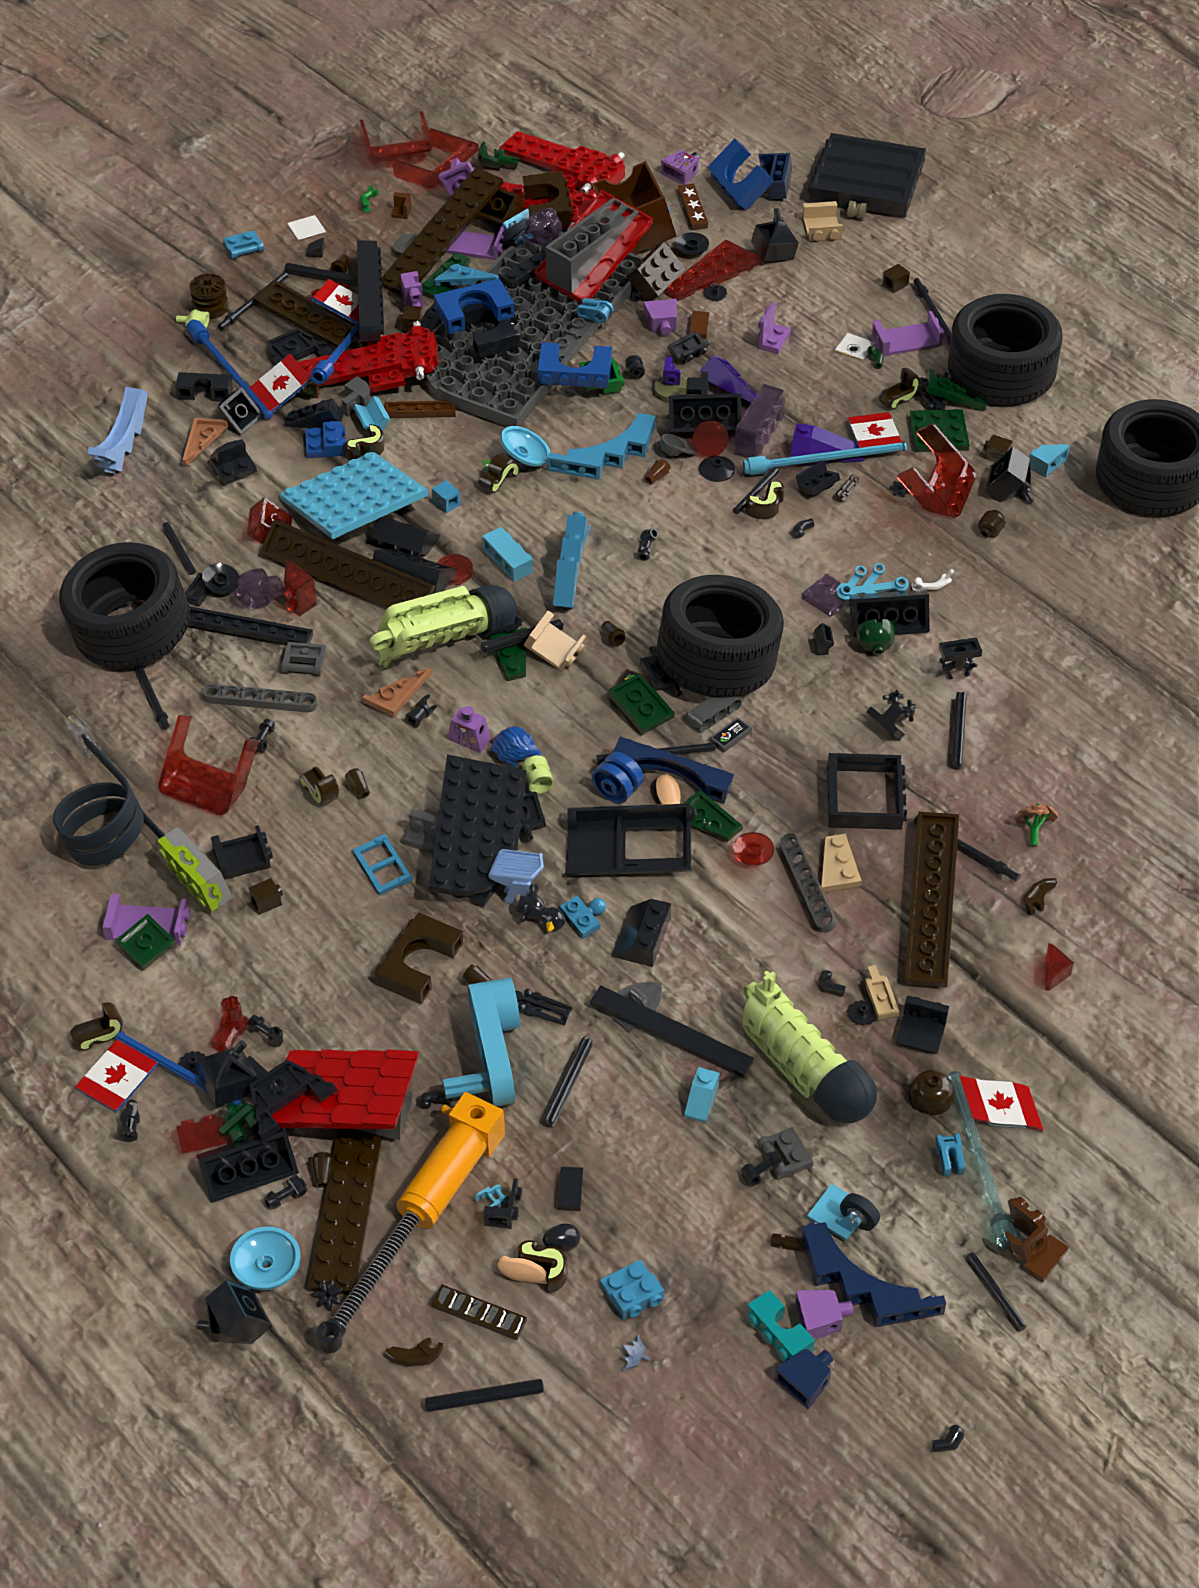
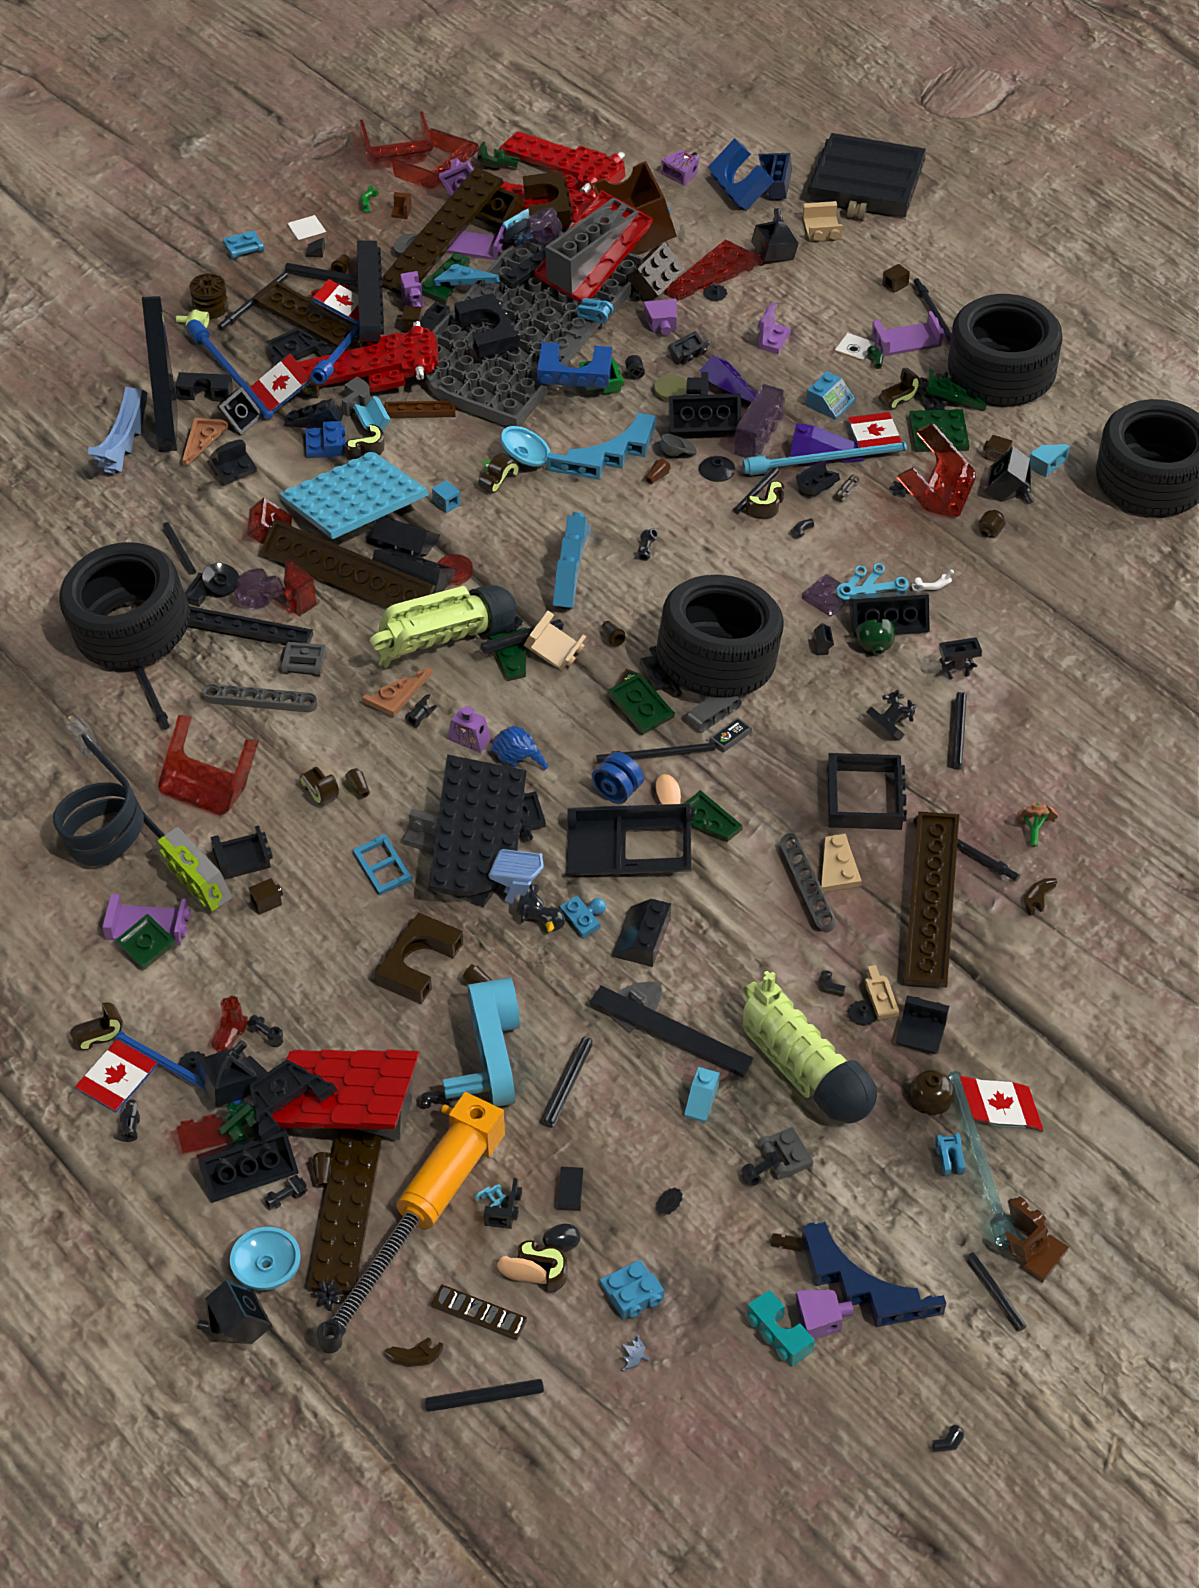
black bar [248,719,275,752] -> none
blue arch [434,279,514,334] -> none
medium azure brick [482,527,533,581] -> none
black piece [515,988,573,1025] -> none
yellowish green wheel [522,755,554,794] -> none
dark blue arch [613,737,734,804] -> none
dark purple bracket [662,356,681,385] -> none
black dish [676,232,709,255] -> none
reddish brown tile [678,183,708,230] -> none
reddish brown tile [689,311,710,339] -> none
clear red tile [693,421,729,457] -> none
clear red dish [733,832,774,866] -> none
dark blue torso [775,1349,833,1409] -> none
plate [807,1184,880,1241] -> none
clear red slope [1045,943,1074,991] -> none
none -> black slope [142,296,178,452]
none -> black piece [656,1187,683,1216]
none -> dark azure slope [806,371,855,420]

